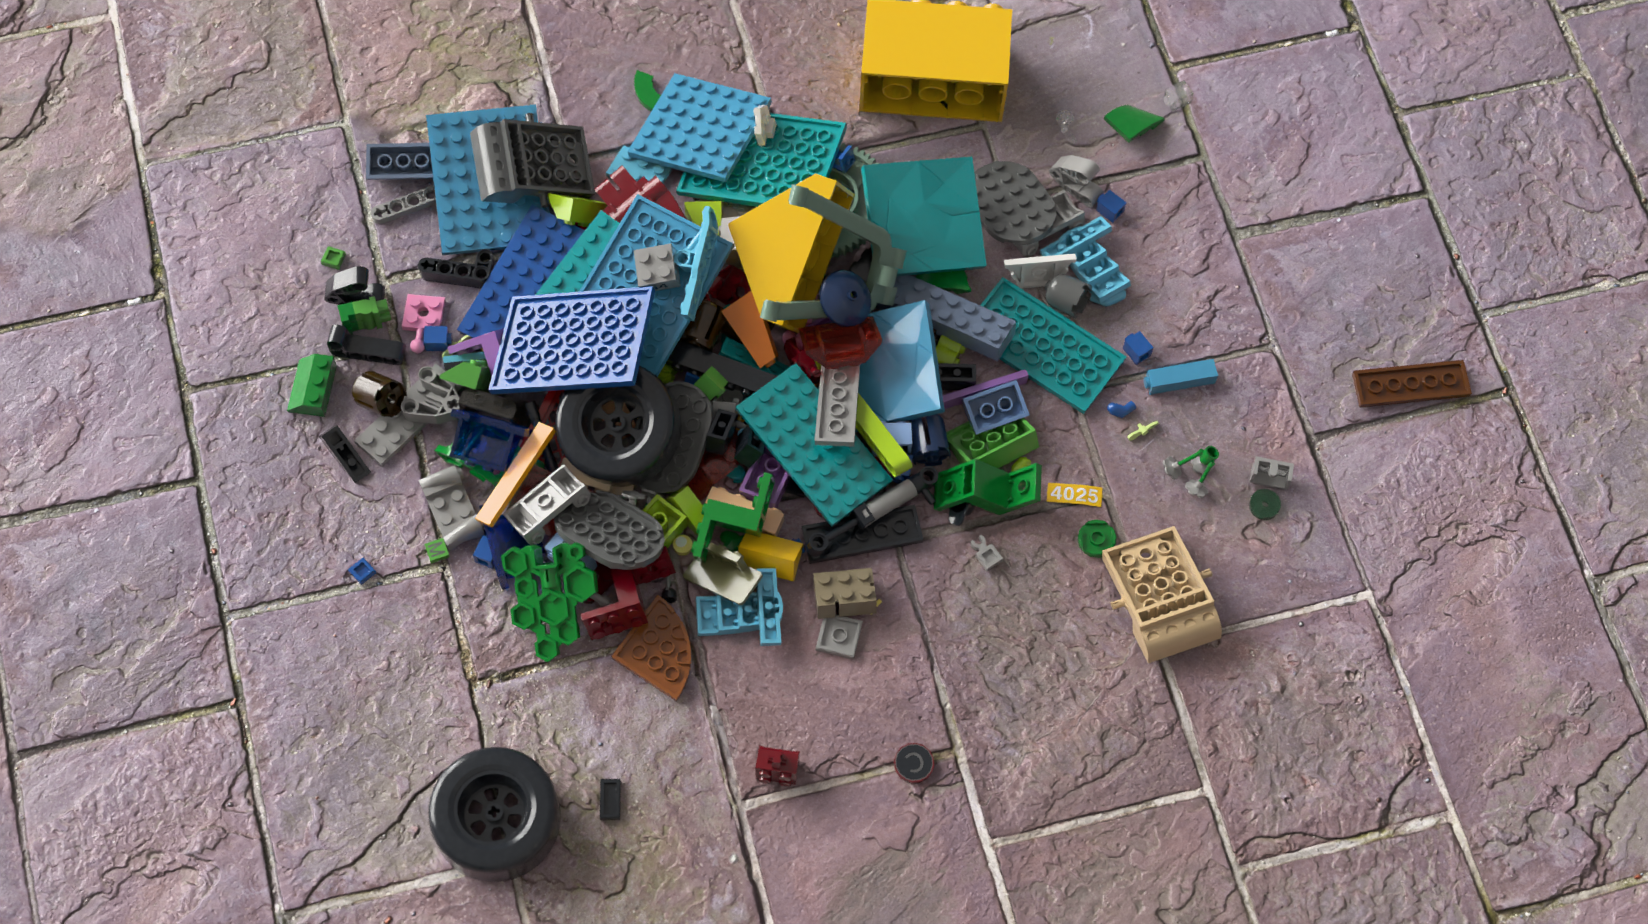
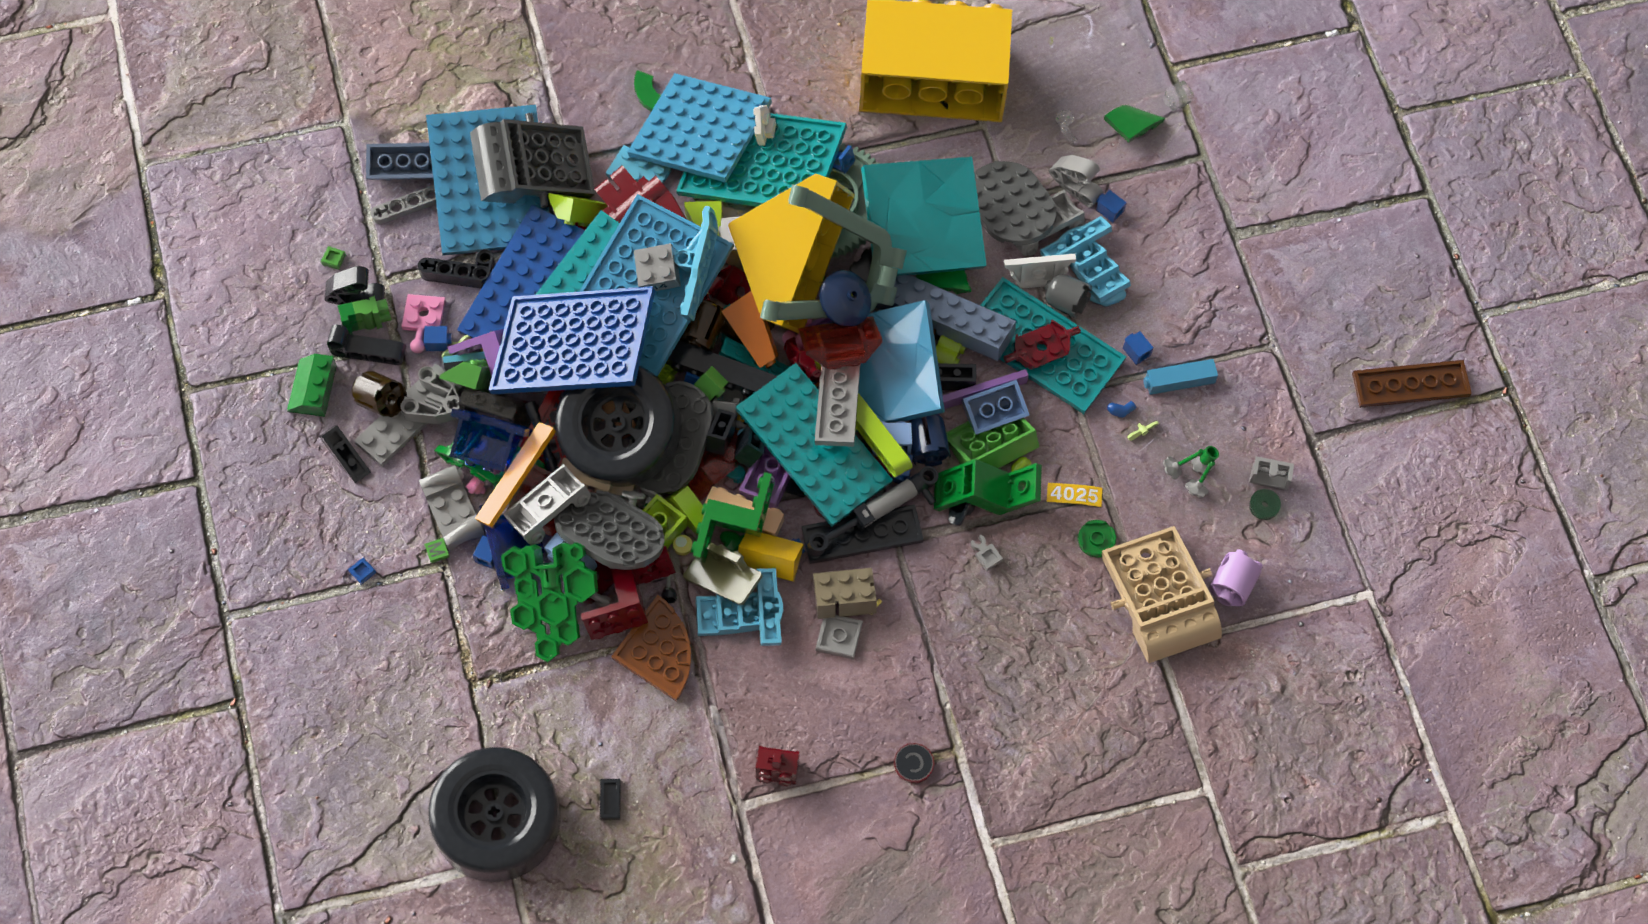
none -> bright pink plate [465,476,486,494]
none -> dark red plate [1003,320,1081,370]
none -> lavender cylinder [1209,549,1263,607]

